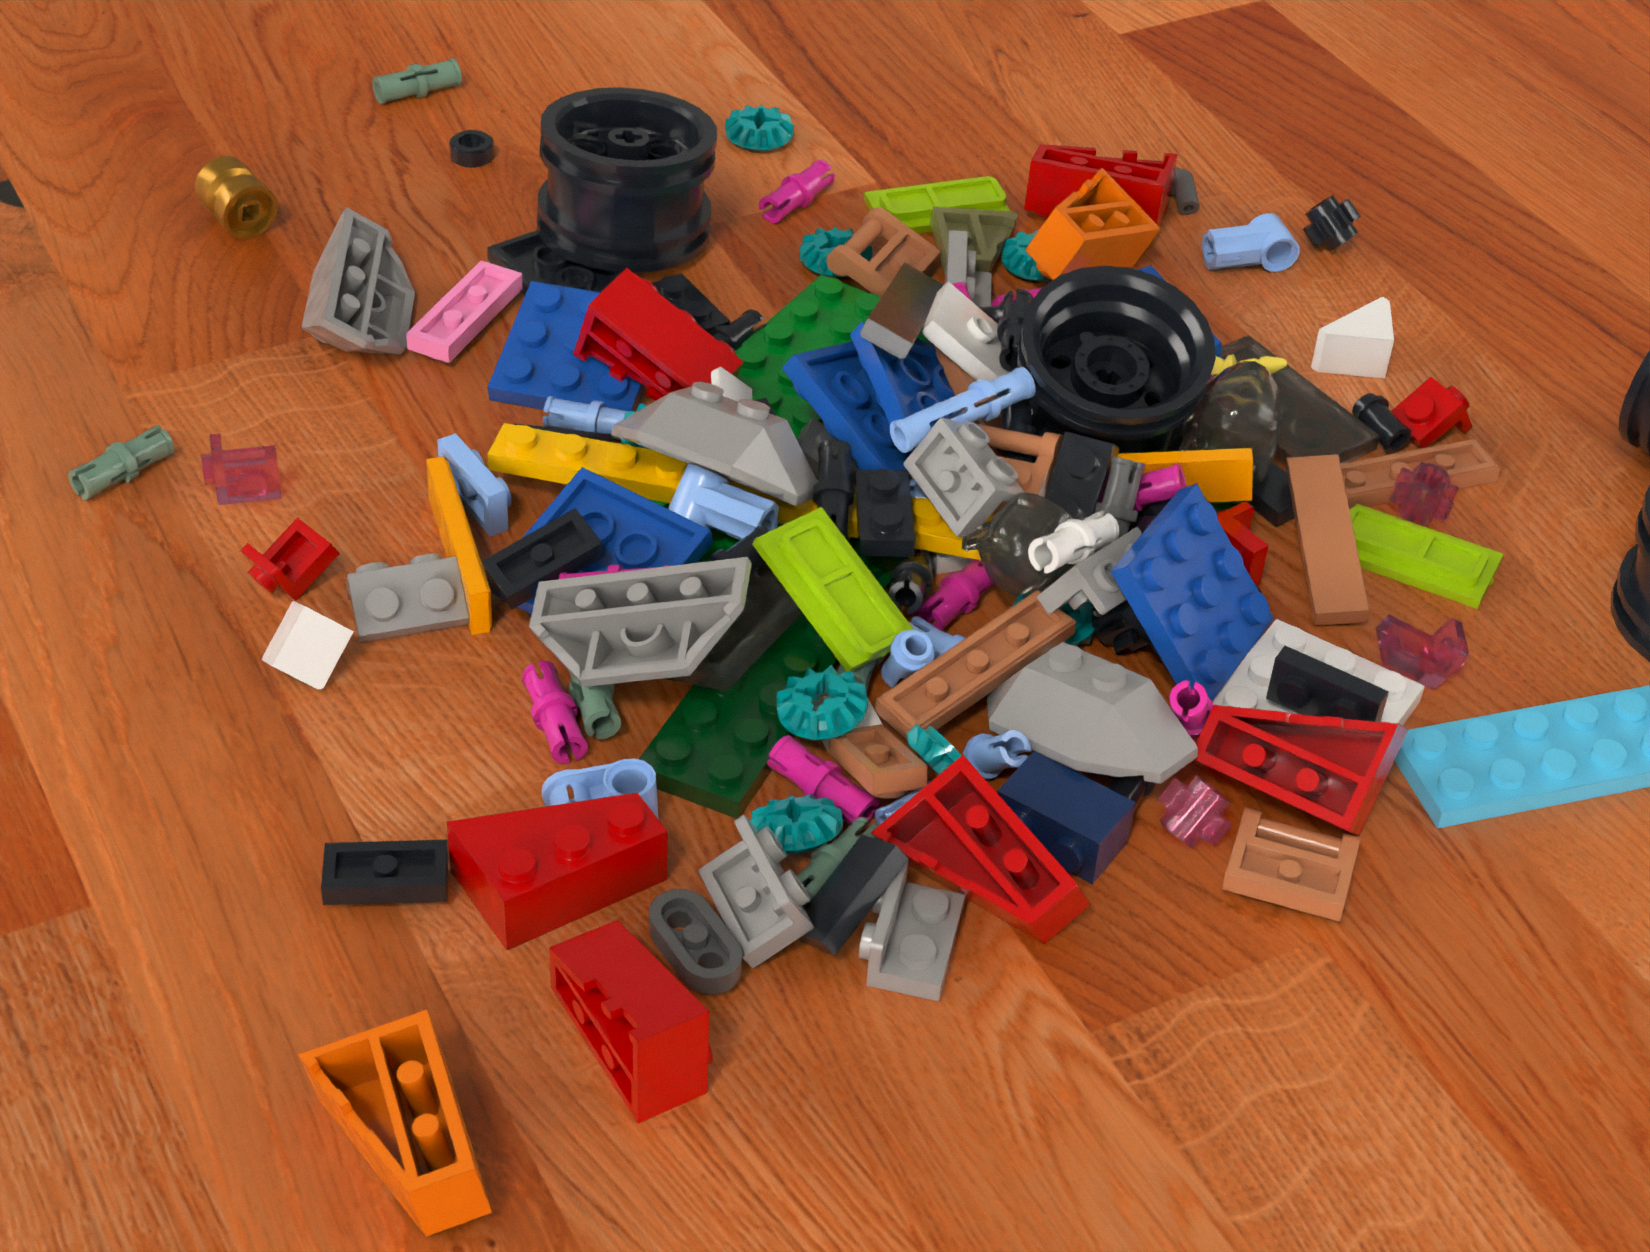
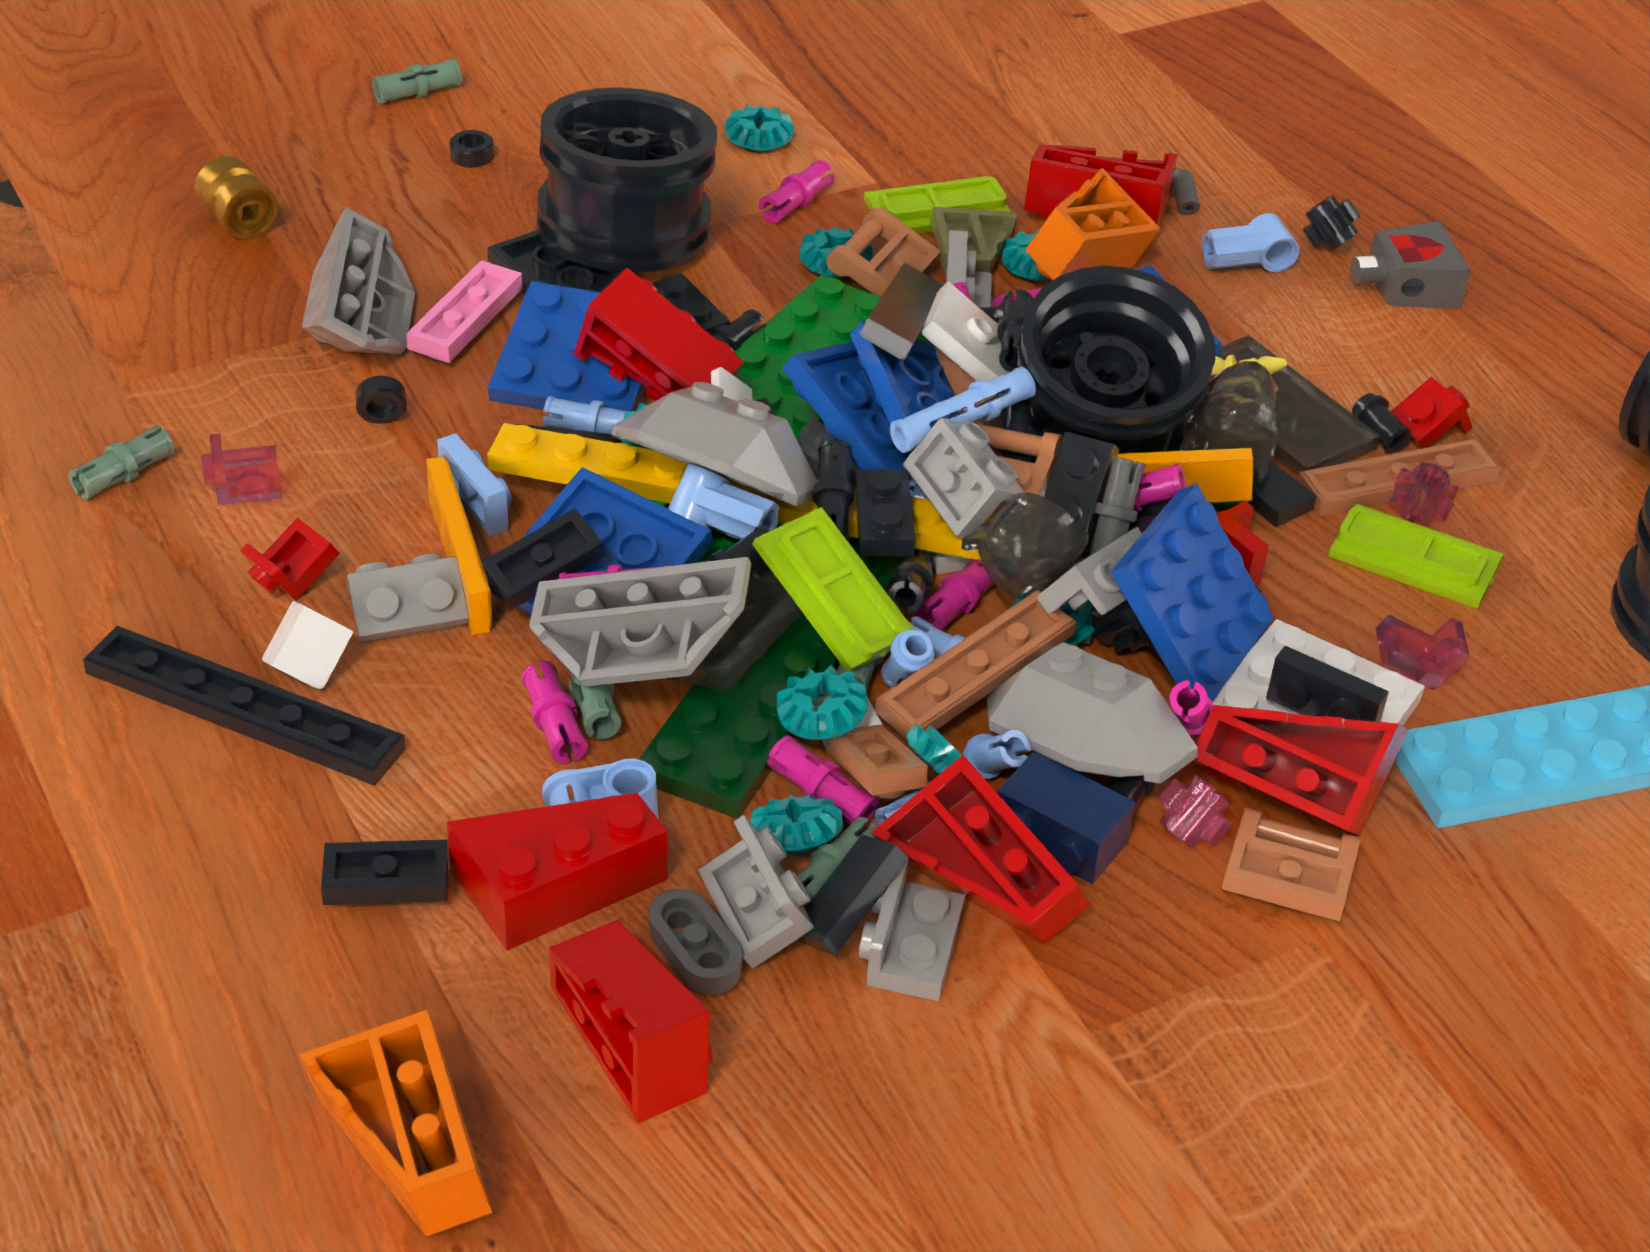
white pin [1028,511,1119,573] -> none
nougat tile [1286,454,1369,626] -> none
white slope [1311,297,1394,379] -> none
none -> black tile [83,626,406,786]
none -> black tile [356,376,407,424]
none -> dark grey torso [1350,221,1471,308]

